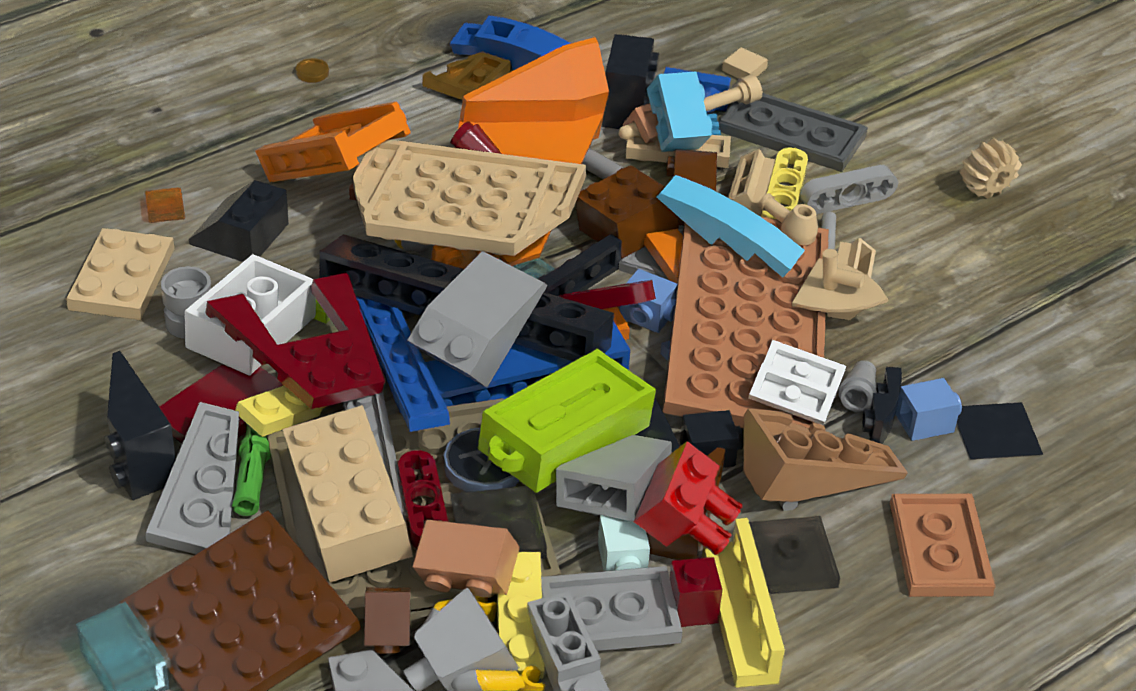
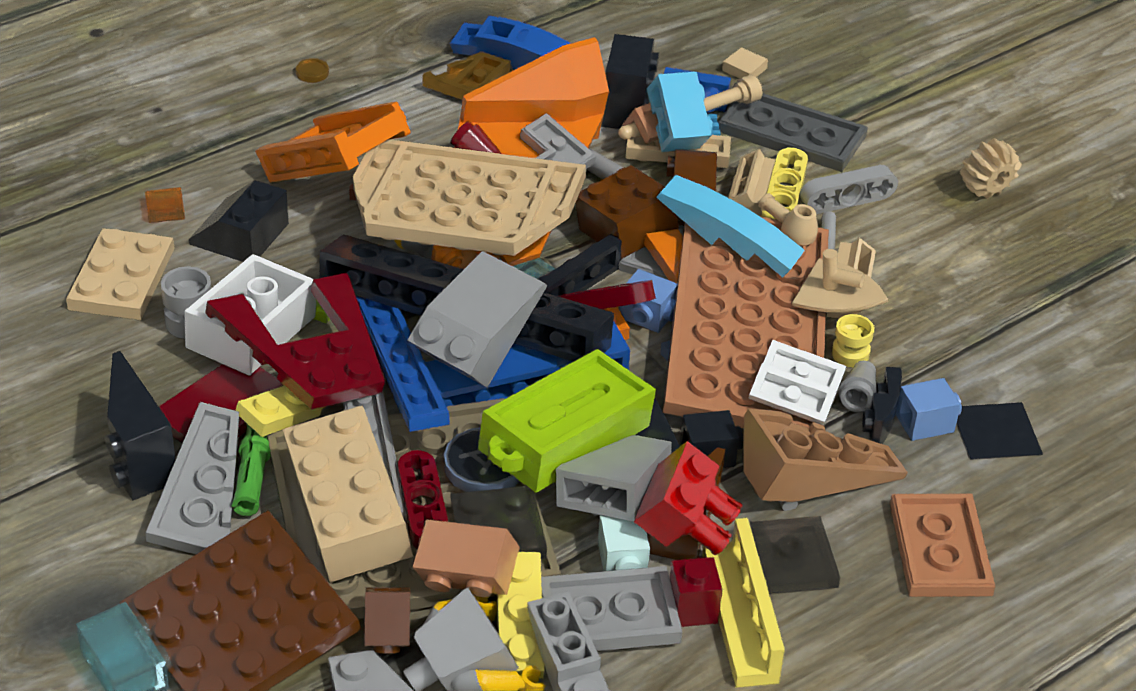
none -> light grey tile [520,113,596,169]
none -> light yellow wheel [832,314,874,368]

